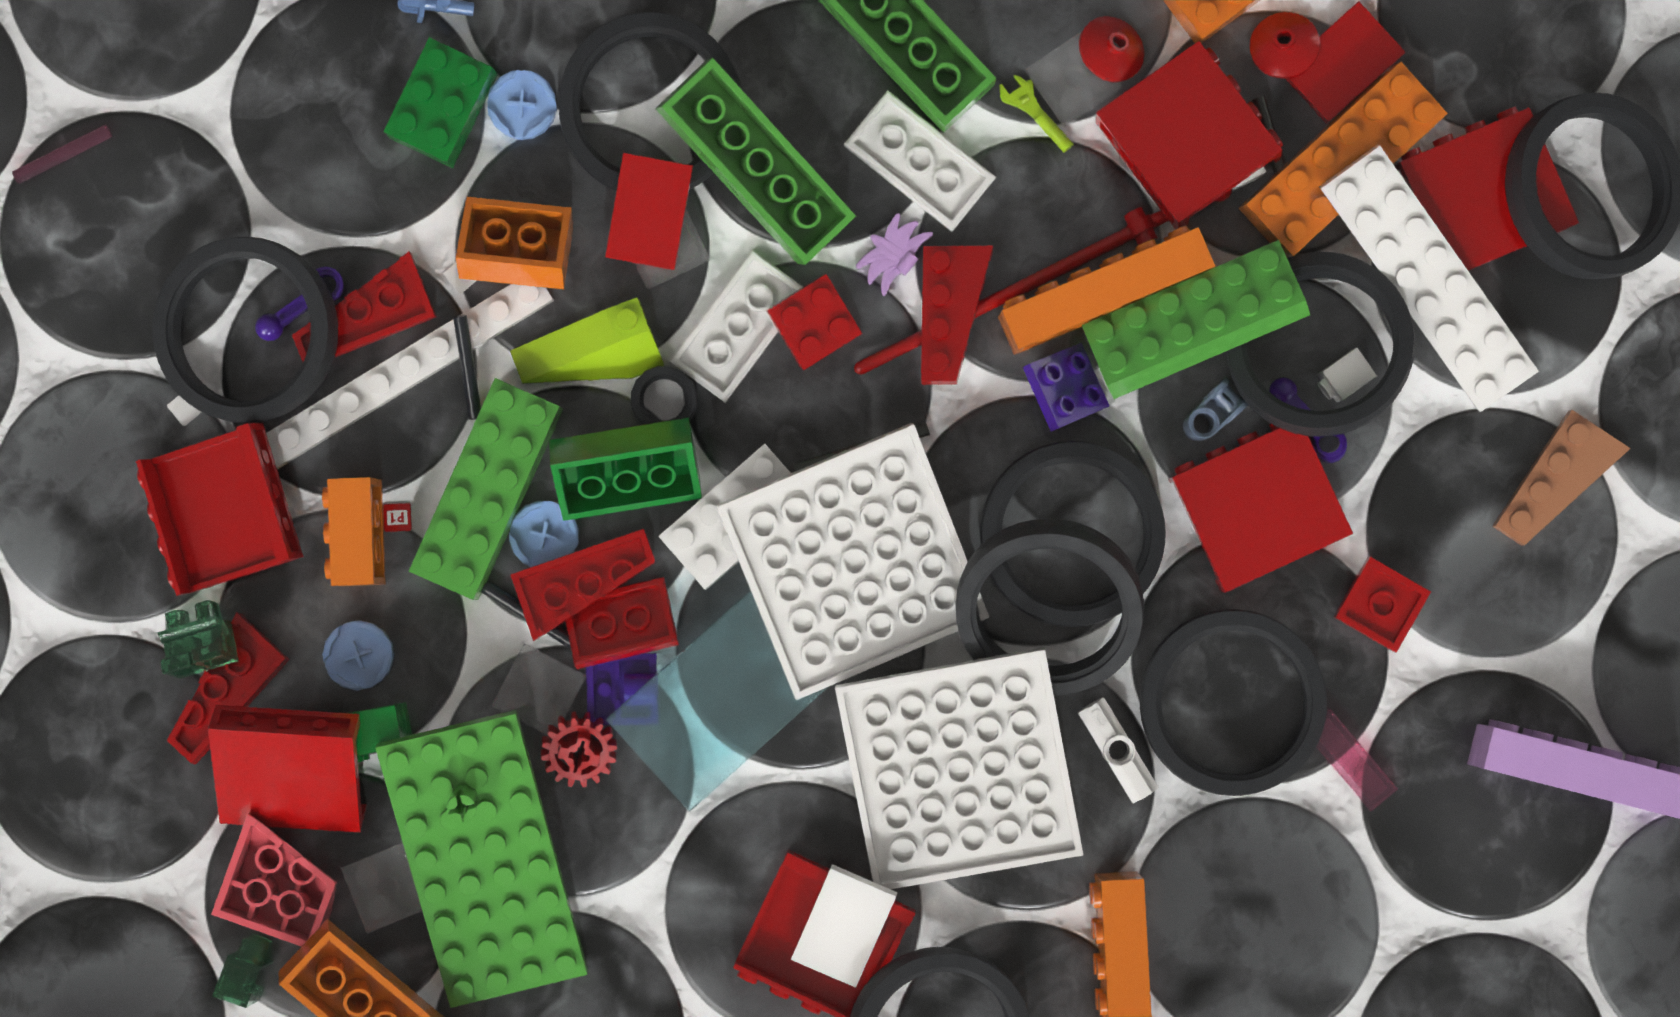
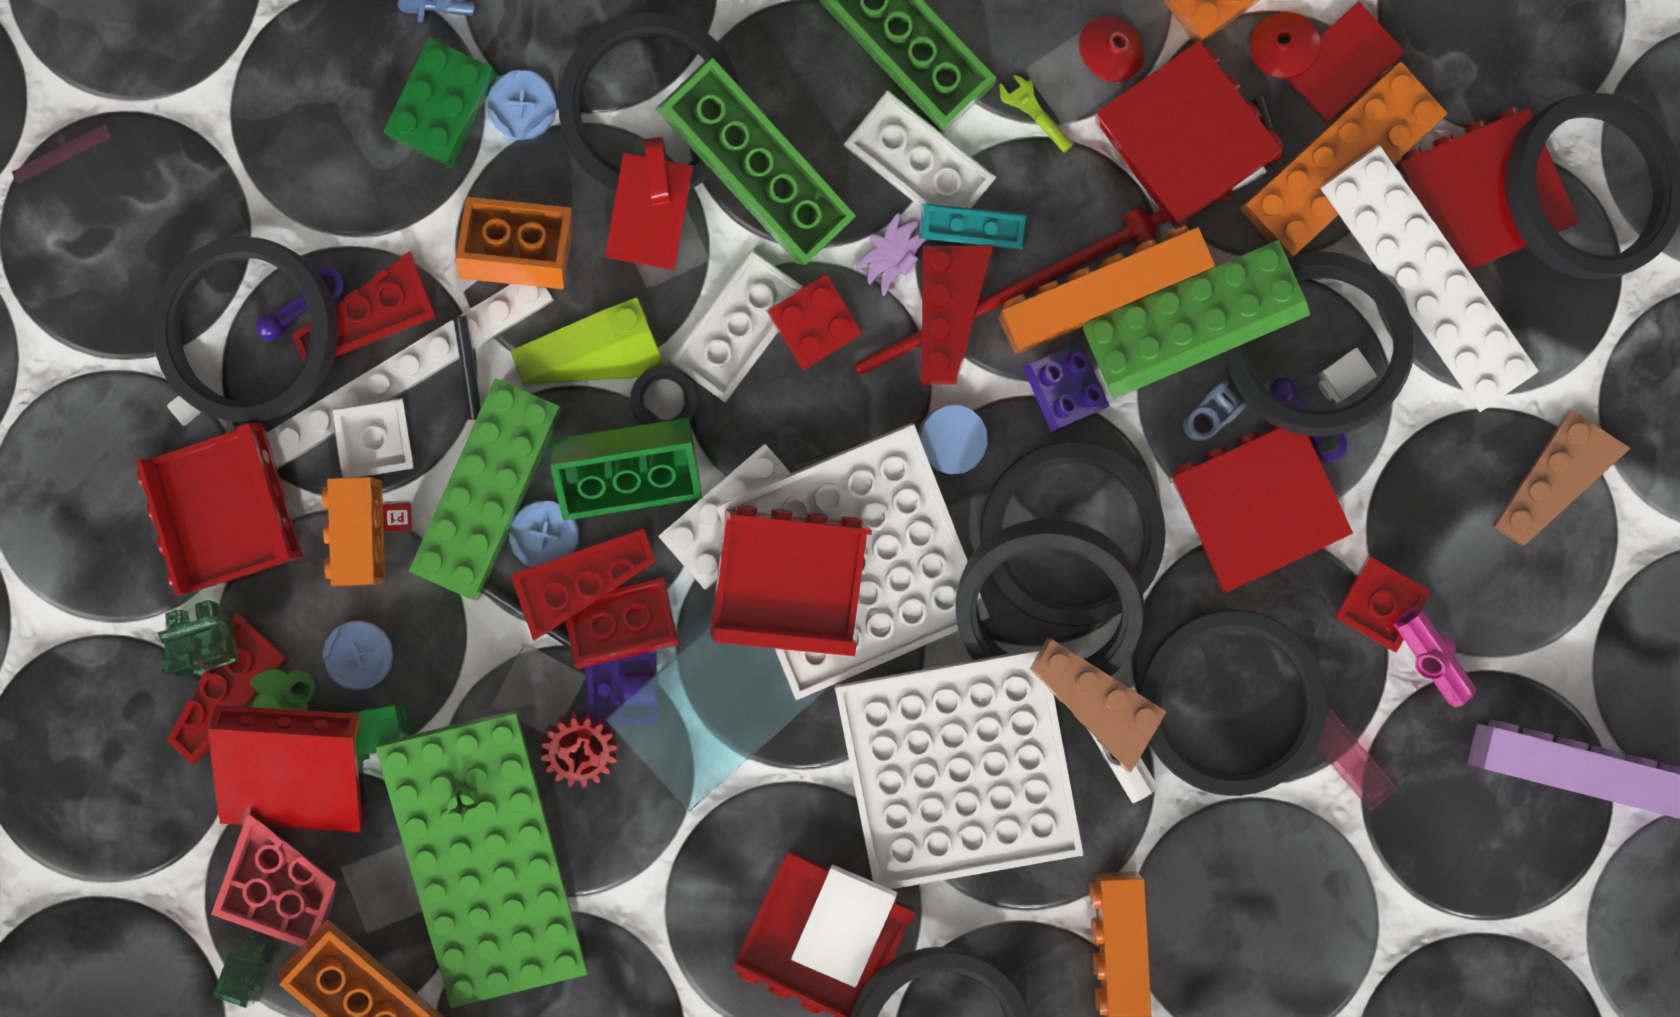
none -> bright green plate [250,669,315,711]
none -> white plate [331,398,413,478]
none -> red beam [644,136,671,206]
none -> red panel [710,505,872,657]
none -> light blue tile [918,405,988,474]
none -> teal tile [919,203,1027,250]
none -> nougat wing [1029,638,1167,773]
none -> dark pink piece [1393,606,1477,707]

